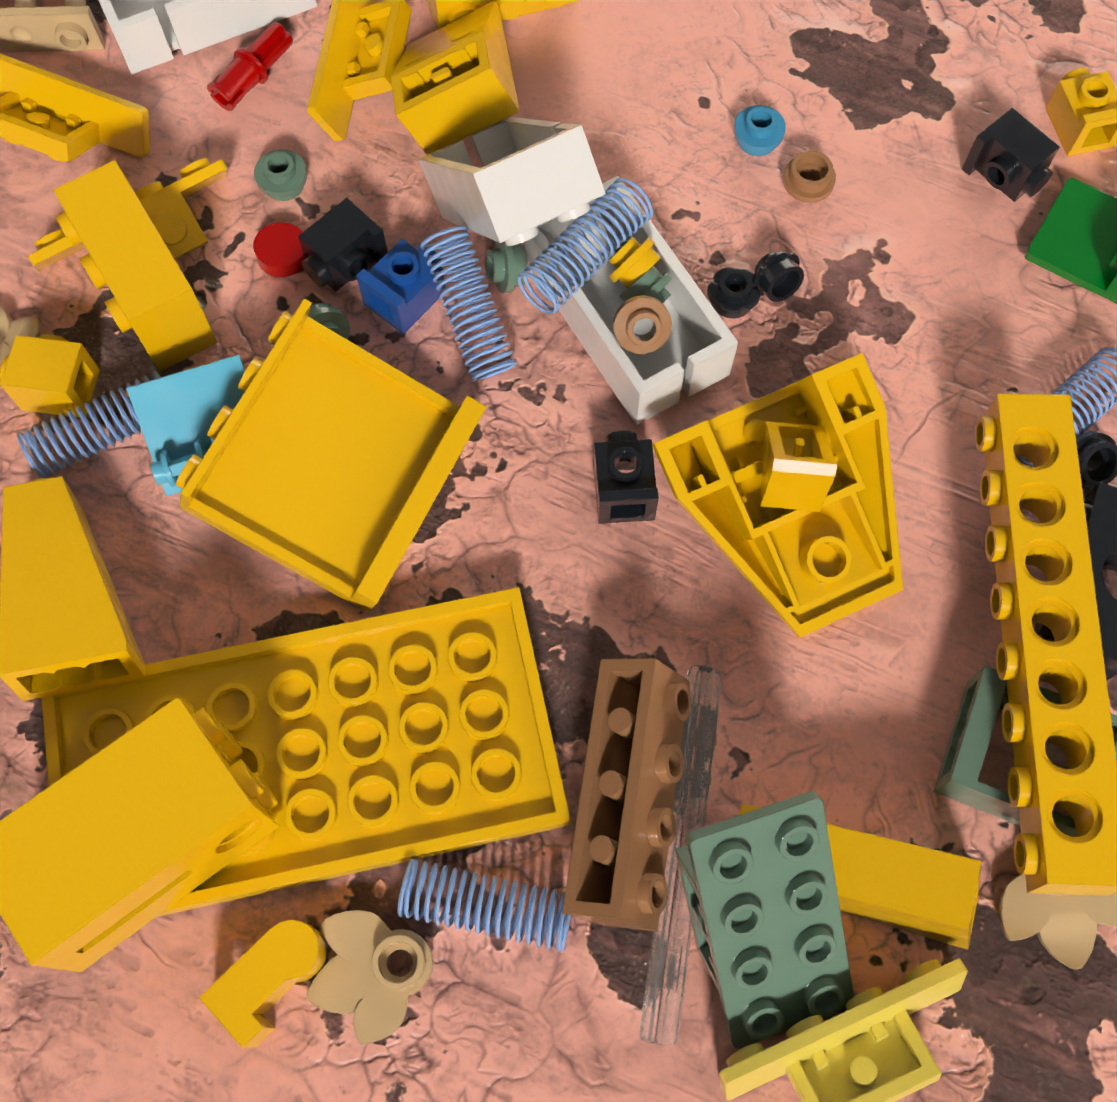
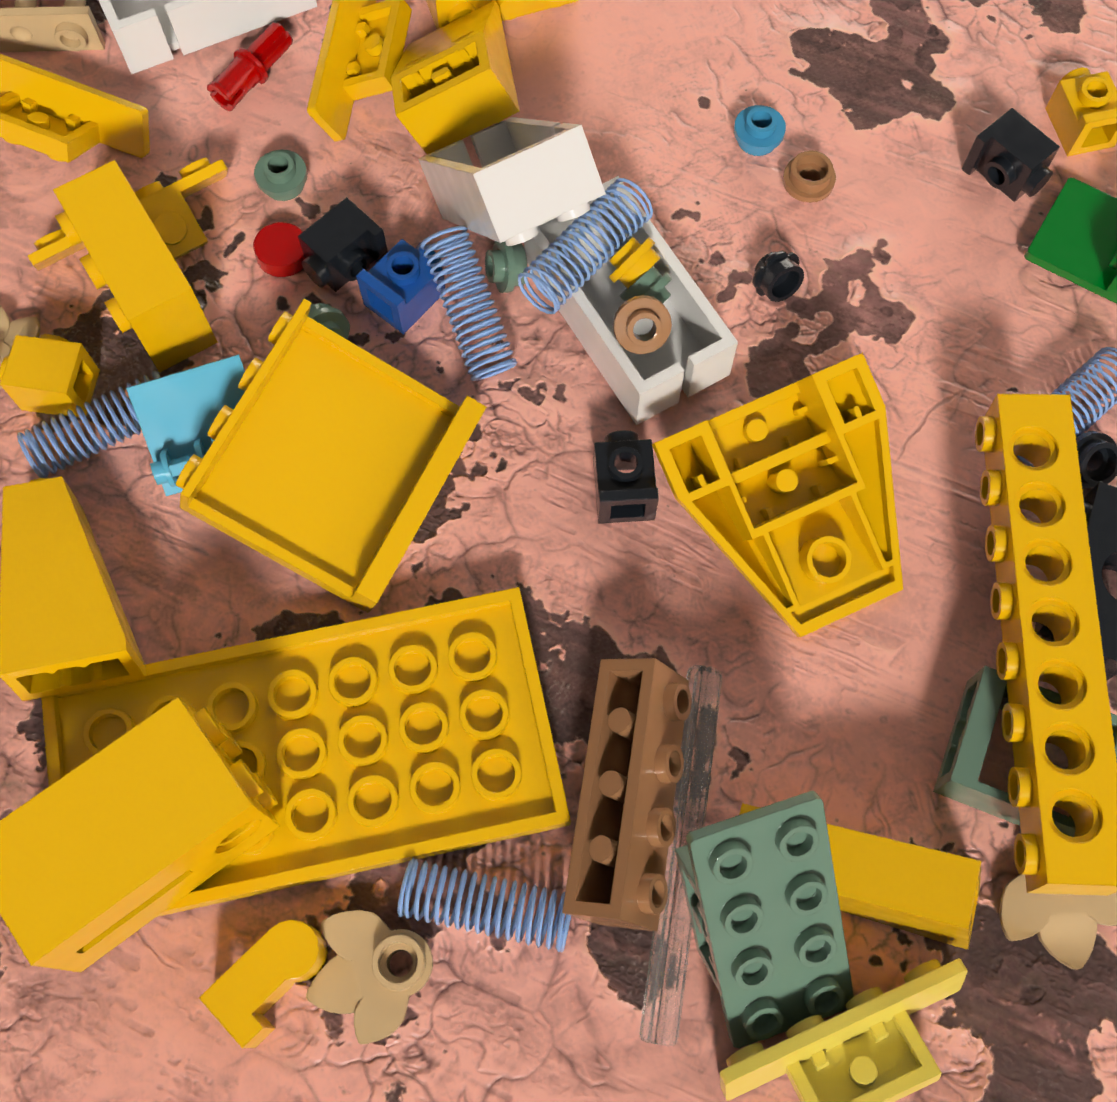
black plate [707,267,761,319] -> none
yellow slope [760,421,837,512] -> none

